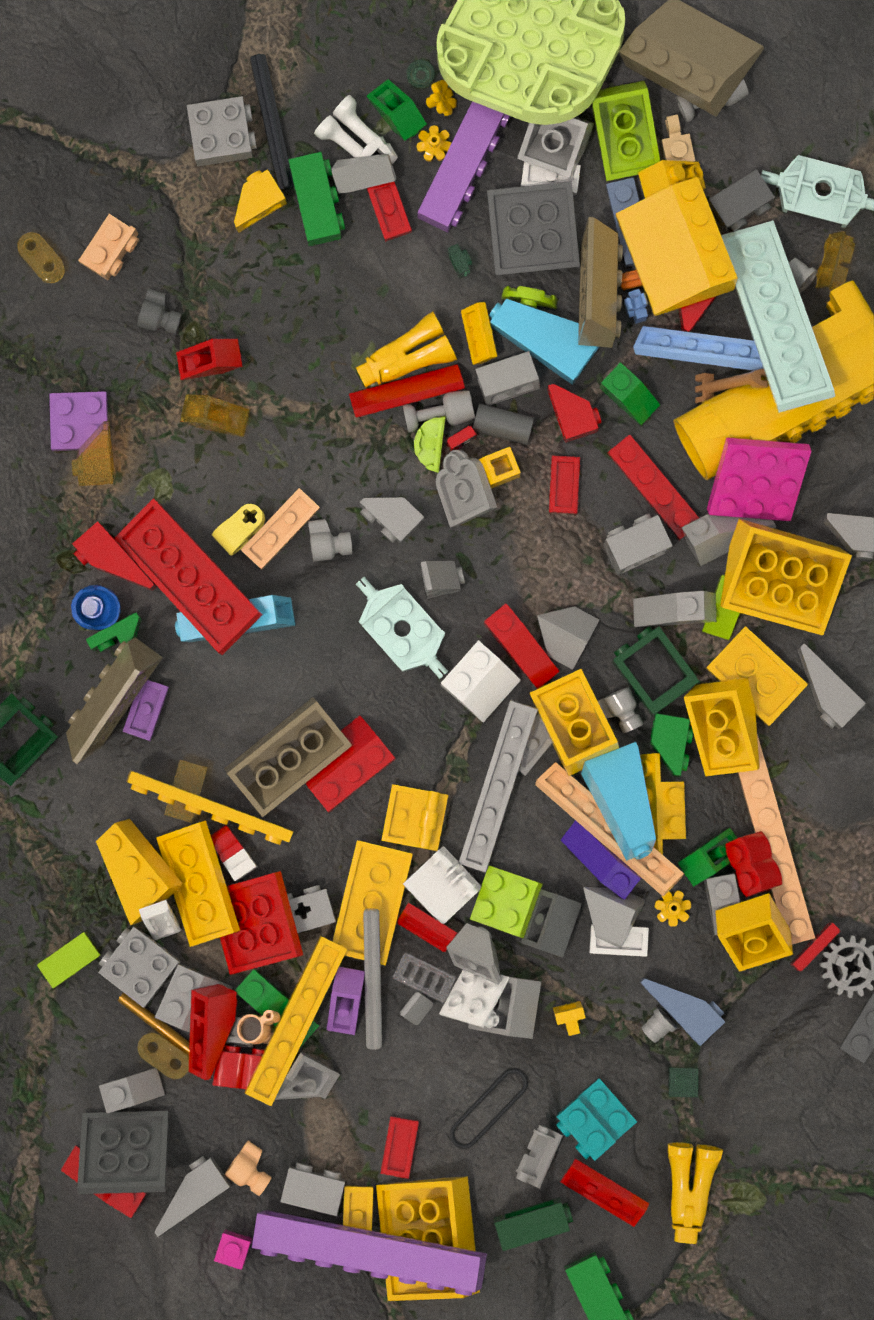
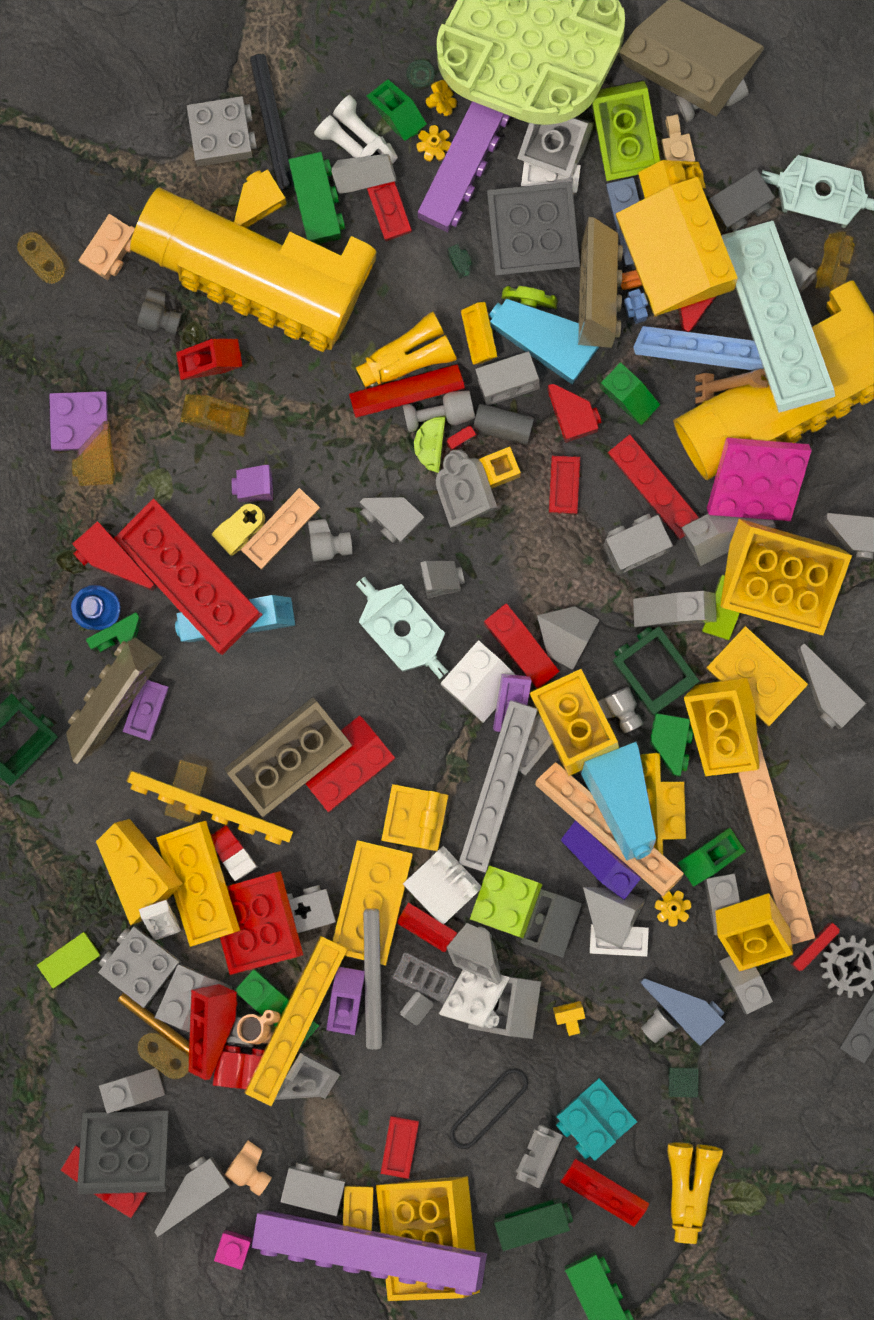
red brick [726,831,782,897] -> none
none -> yellow piece [130,187,377,352]
none -> medium lavender slope [232,465,273,502]
none -> medium lavender plate [493,674,531,732]
none -> light grey slope [719,956,773,1014]

